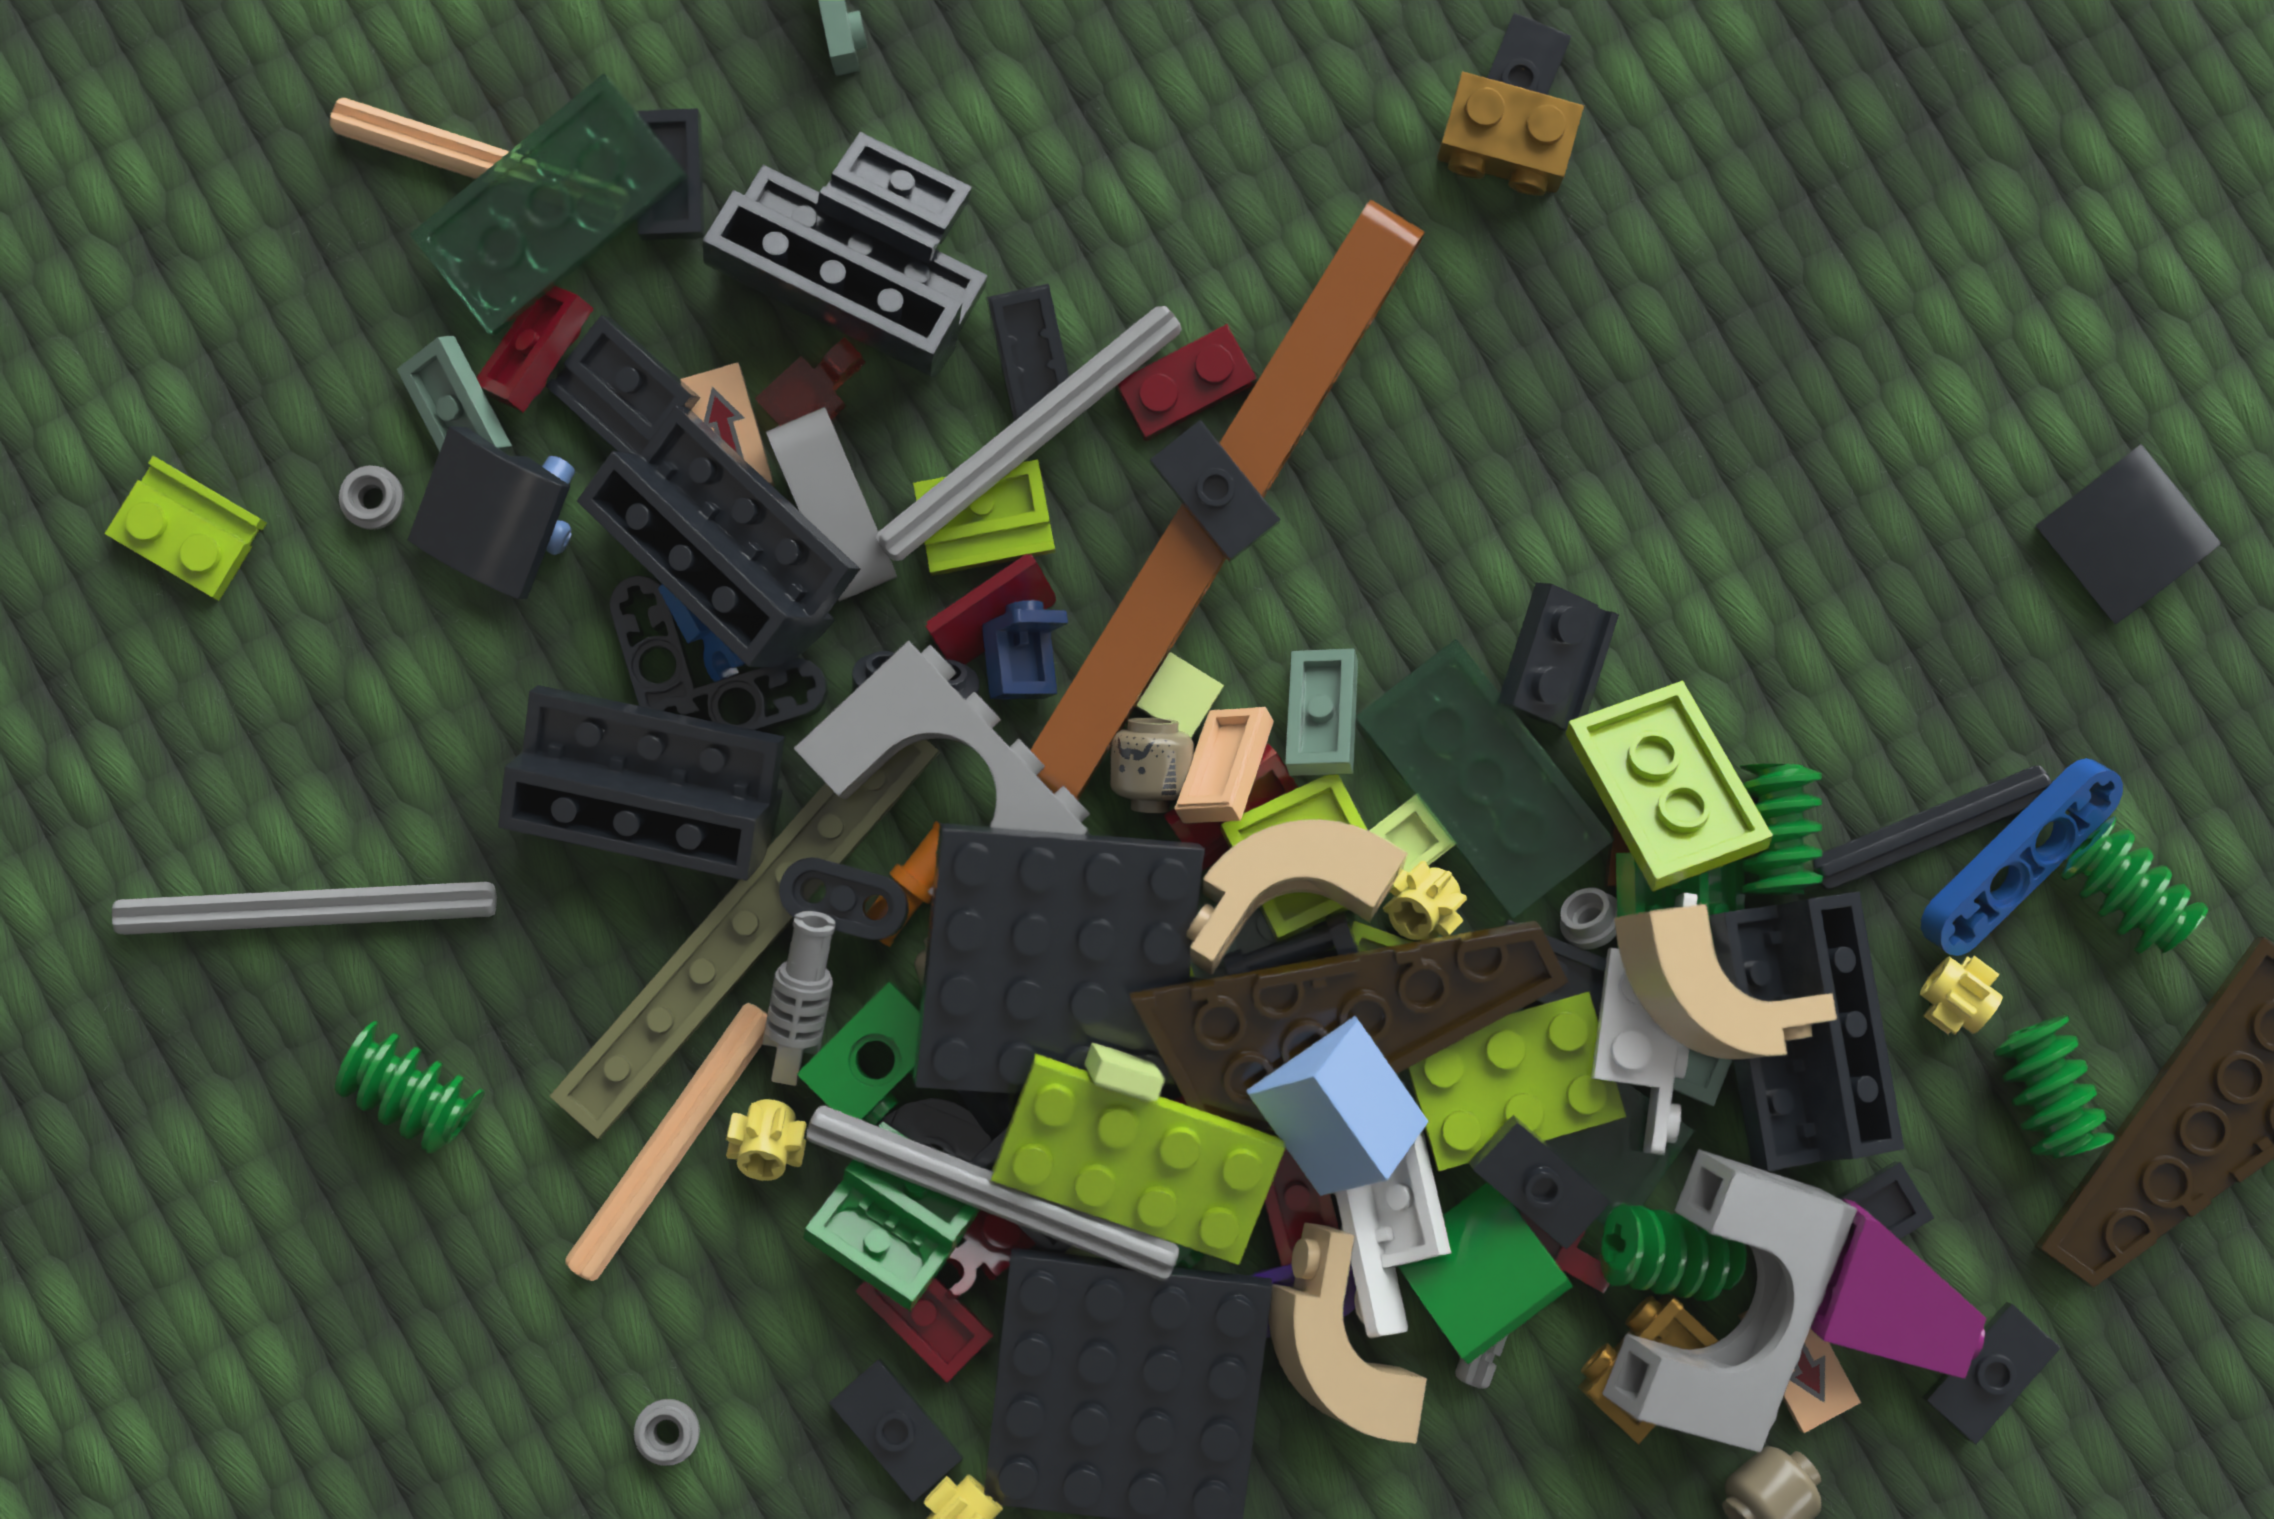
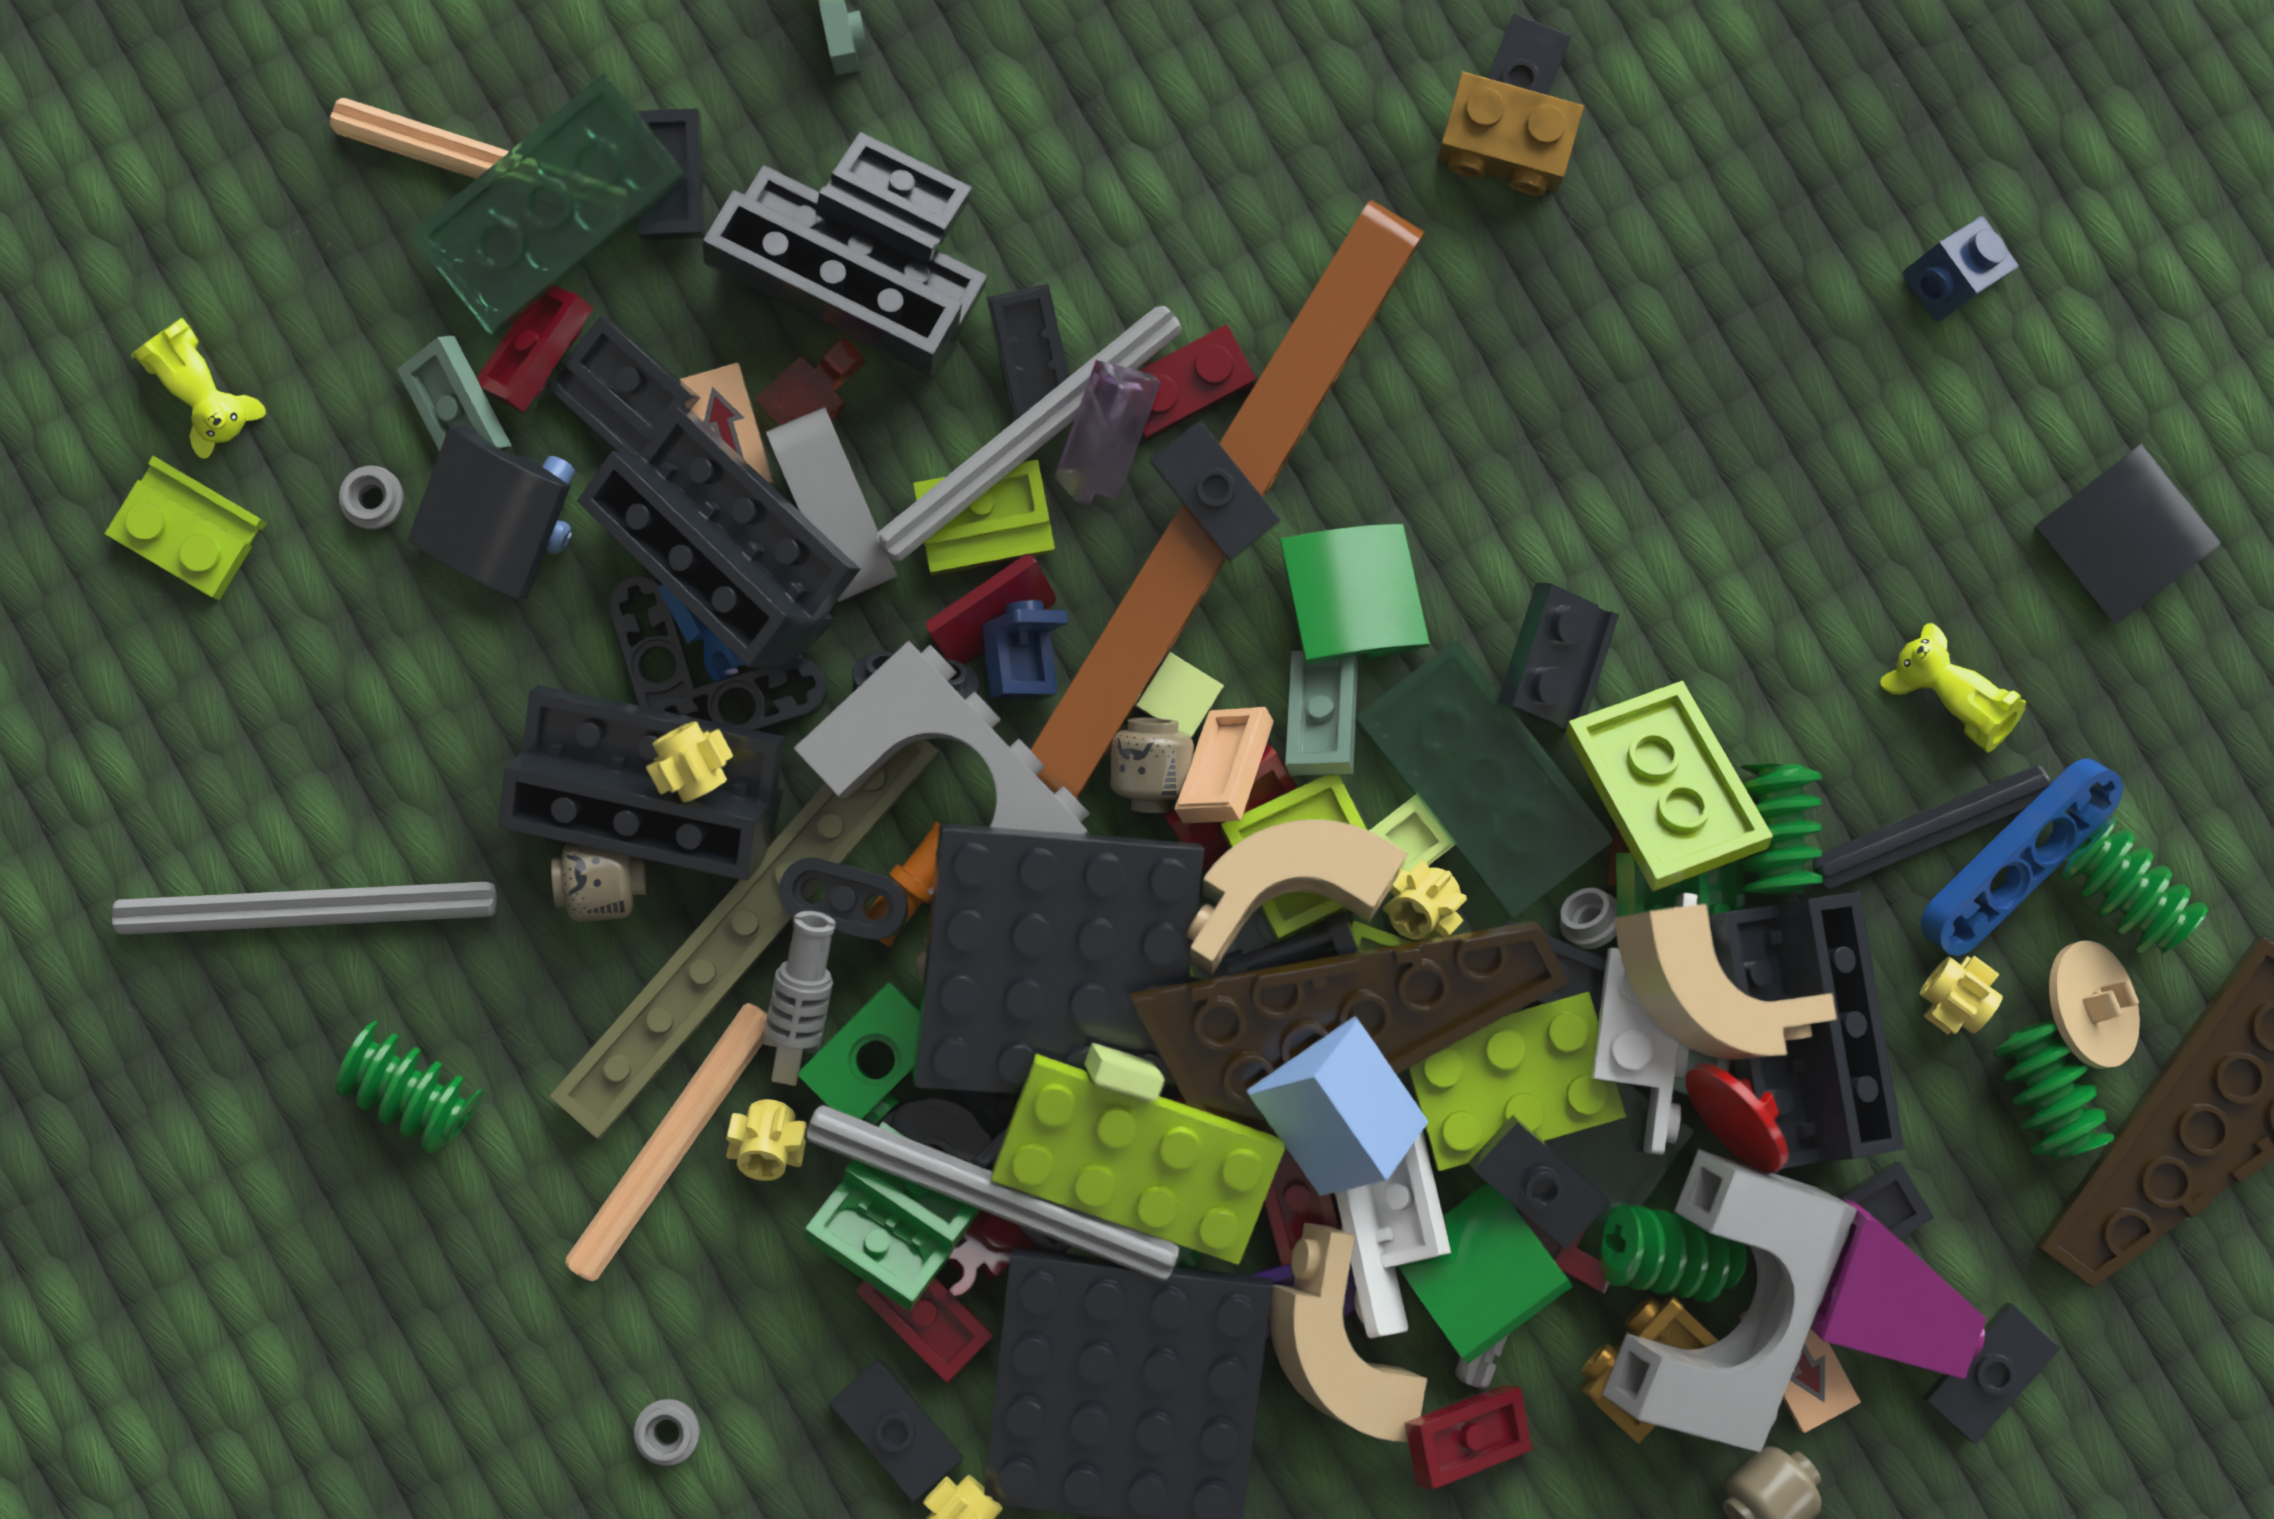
none -> neon yellow animal [131,318,266,459]
none -> dark tan head [552,842,647,922]
none -> light yellow gear [646,721,733,802]
none -> clear purple panel [1055,360,1161,505]
none -> slope [1280,524,1430,666]
none -> dark red plate [1404,1385,1533,1489]
none -> red piece [1685,1063,1788,1173]
none -> neon yellow animal [1880,624,2026,753]
none -> dark blue bracket [1903,215,2019,321]
none -> tan piece [2049,941,2140,1069]

